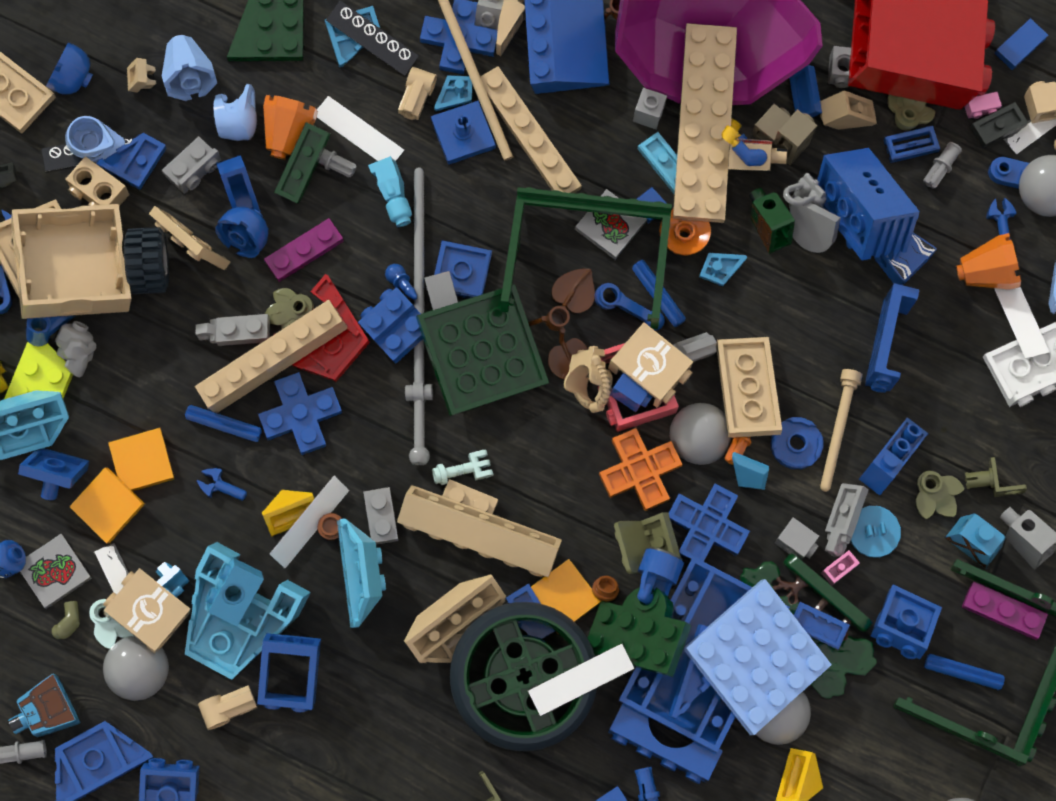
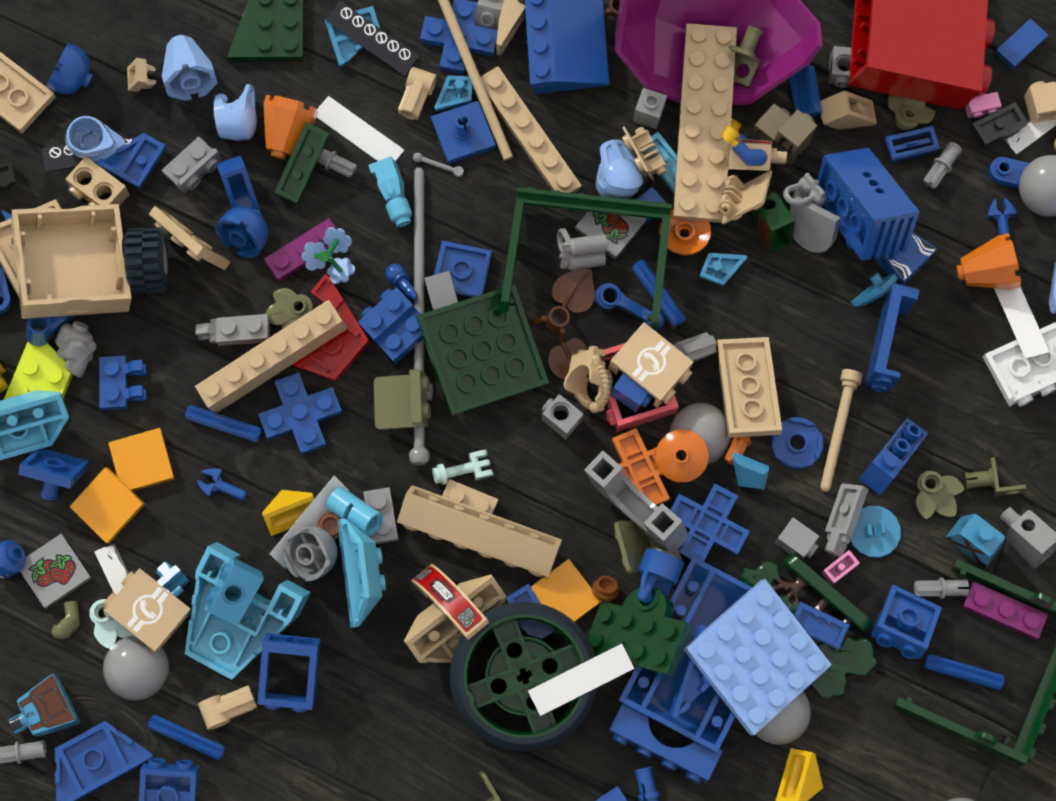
none -> blue plate [99,356,147,411]
none -> blue axle [148,715,226,760]
none -> light grey cylinder [283,526,338,581]
none -> light blue plant [301,227,355,285]
none -> medium azure pin [326,487,383,537]
none -> olive bracket [374,369,431,430]
none -> slope [411,564,489,640]
none -> light grey hinge [413,153,464,178]
none -> light grey brick [541,394,584,440]
none -> light grey piece [557,228,608,270]
none -> light grey arch [584,451,689,554]
none -> light blue helmet [596,140,643,199]
none -> tan hinge [622,126,667,182]
none -> orange dish [656,429,709,483]
none -> tan hinge [719,170,772,224]
none -> olive bracket [728,26,763,87]
none -> dark azure piece [851,272,898,307]
none -> light grey axle [914,577,969,599]

